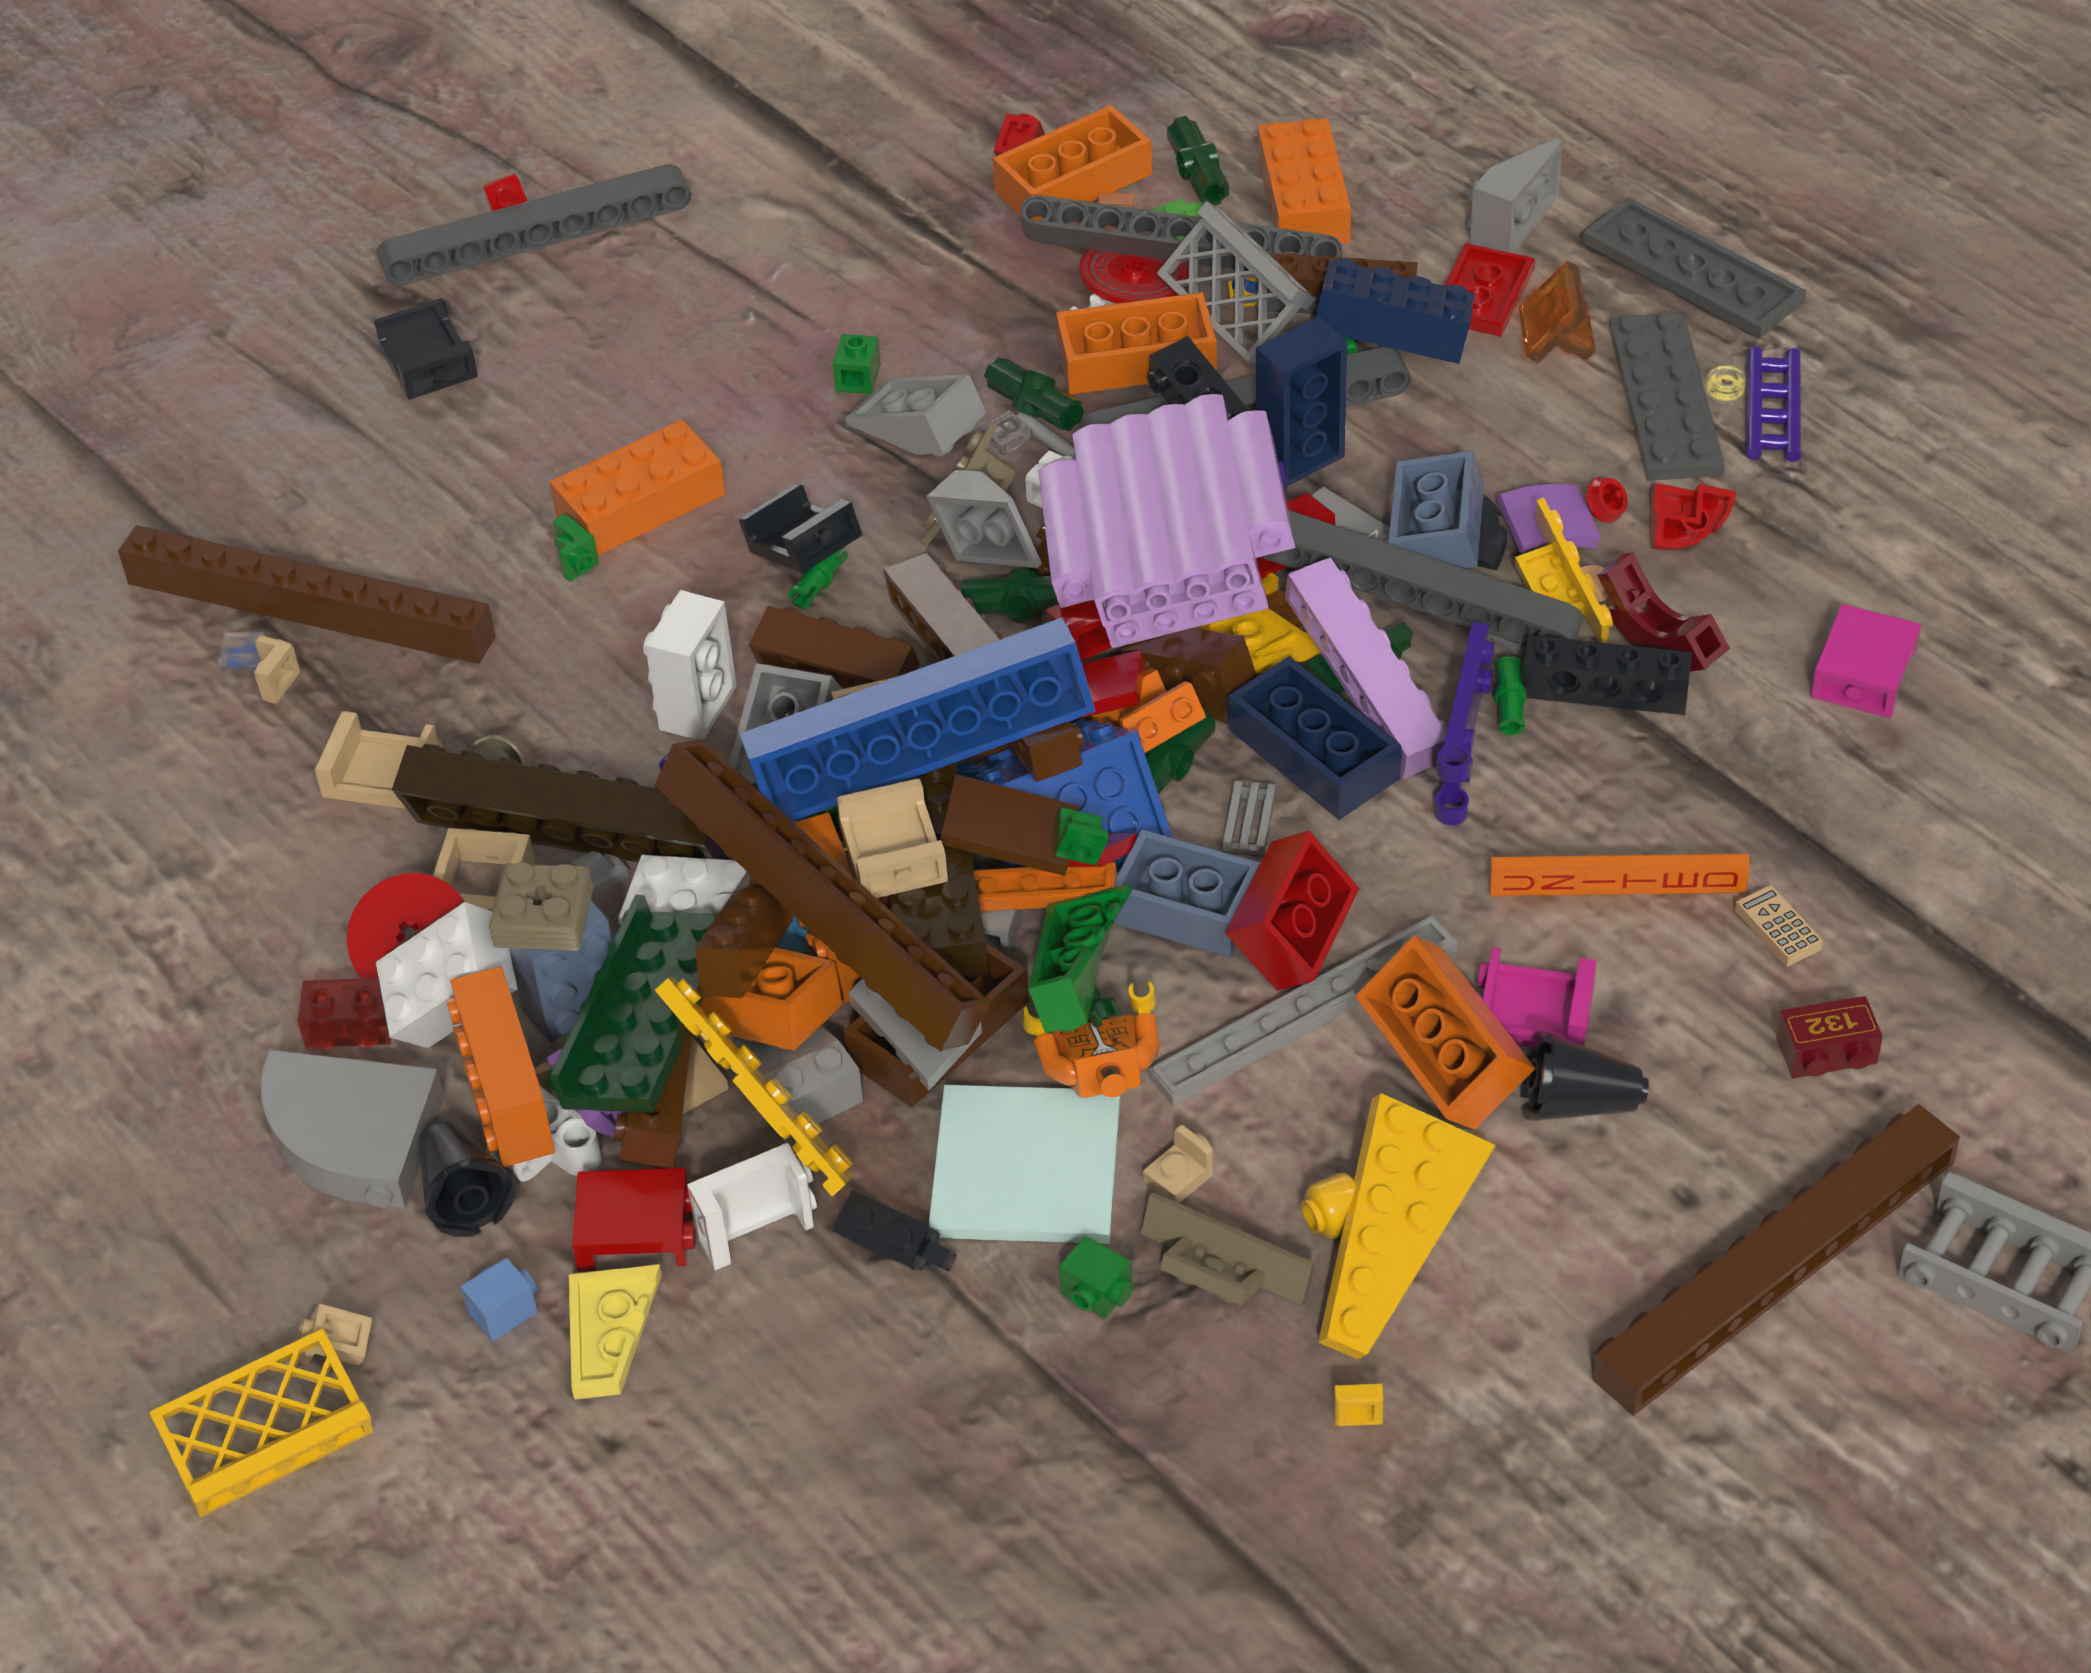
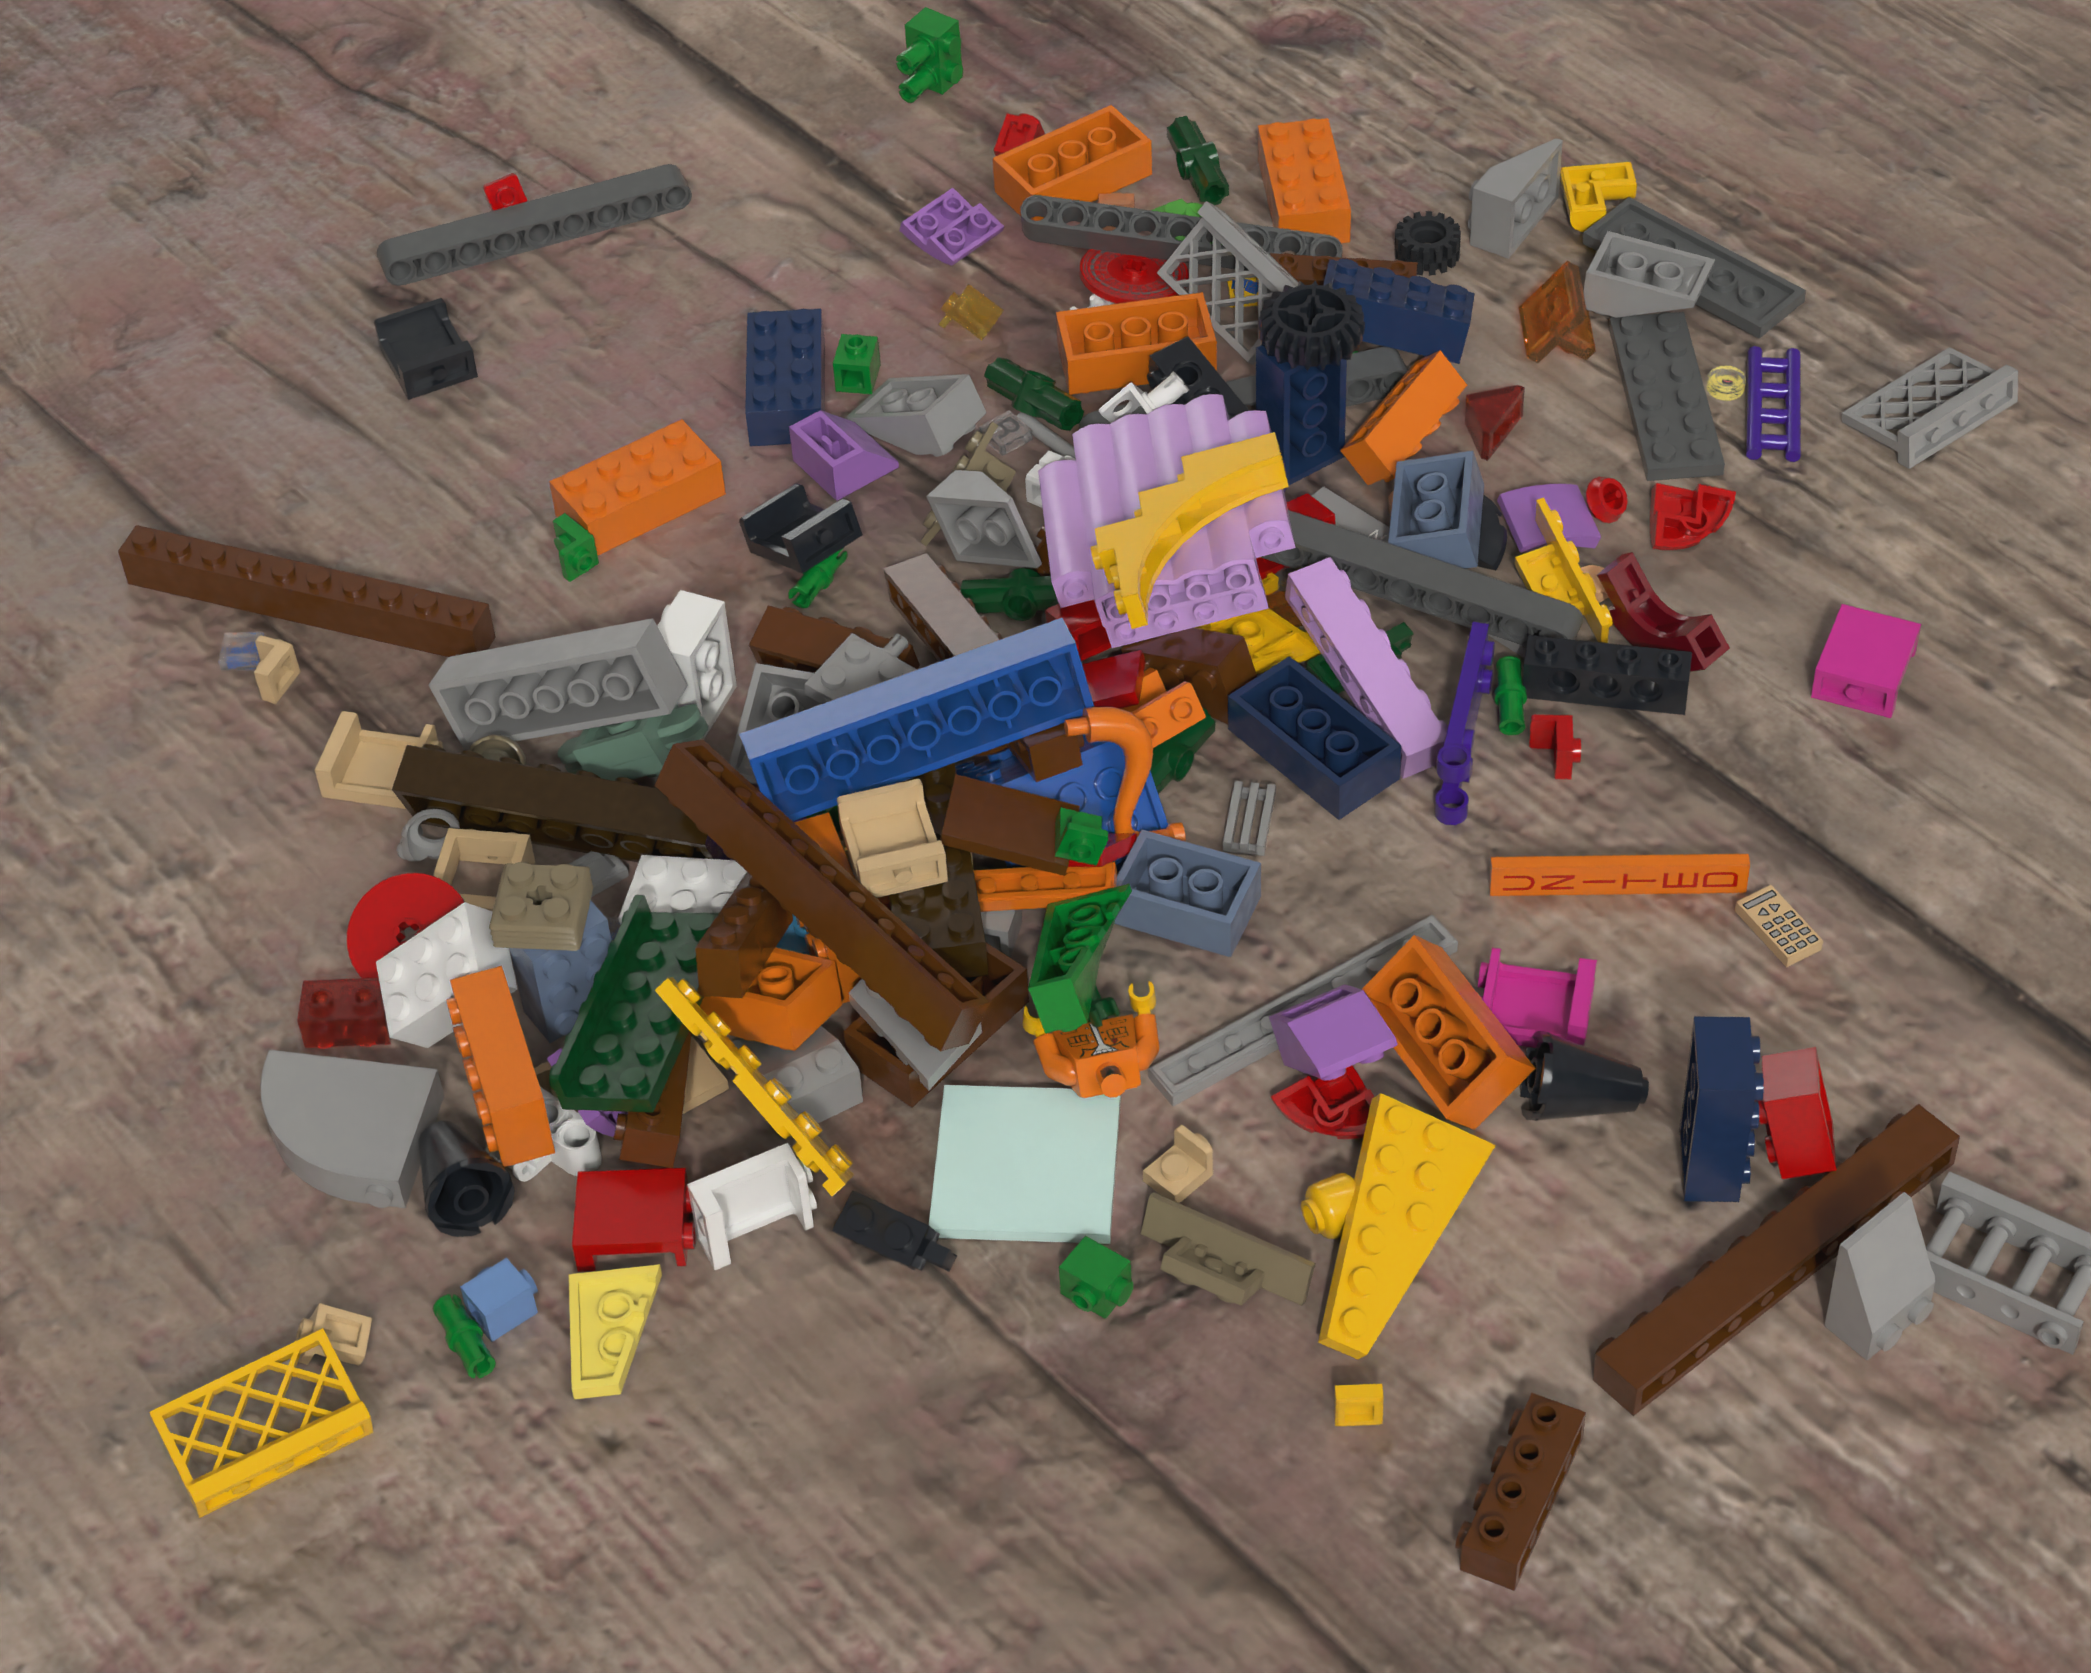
red brick [1225,830,1360,991] -> none
red tile [1444,243,1535,337] -> none
dark red brick [1776,996,1883,1079] -> none
none -> light grey piece [396,809,460,862]
none -> light grey brick [429,618,687,750]
none -> green pin [433,1294,496,1378]
none -> sand green brick [557,704,709,781]
none -> dark blue brick [745,308,825,446]
none -> medium lavender slope [789,410,899,501]
none -> light grey plate [804,633,917,704]
none -> green brick [896,7,963,103]
none -> medium lavender slope [899,188,1004,266]
none -> clear yellow bracket [938,284,1004,341]
none -> orange animal [1064,707,1186,842]
none -> yellow arch [1090,432,1289,629]
none -> white bracket [1099,371,1189,423]
none -> black gear [1258,280,1365,372]
none -> medium lavender slope [1269,984,1398,1081]
none -> red brick [1271,1065,1374,1139]
none -> orange brick [1340,350,1467,485]
none -> black tyre [1395,211,1461,276]
none -> reddish brown brick [1455,1393,1586,1591]
none -> clear red slope [1465,385,1525,461]
none -> red bracket [1529,714,1581,780]
none -> yellow brick [1560,162,1637,232]
none -> light grey slope [1581,231,1715,318]
none -> dark blue brick [1679,1016,1764,1202]
none -> red piece [1758,1047,1837,1179]
none -> light grey slope [1825,1192,1936,1360]
none -> light grey fence [1842,347,2018,469]

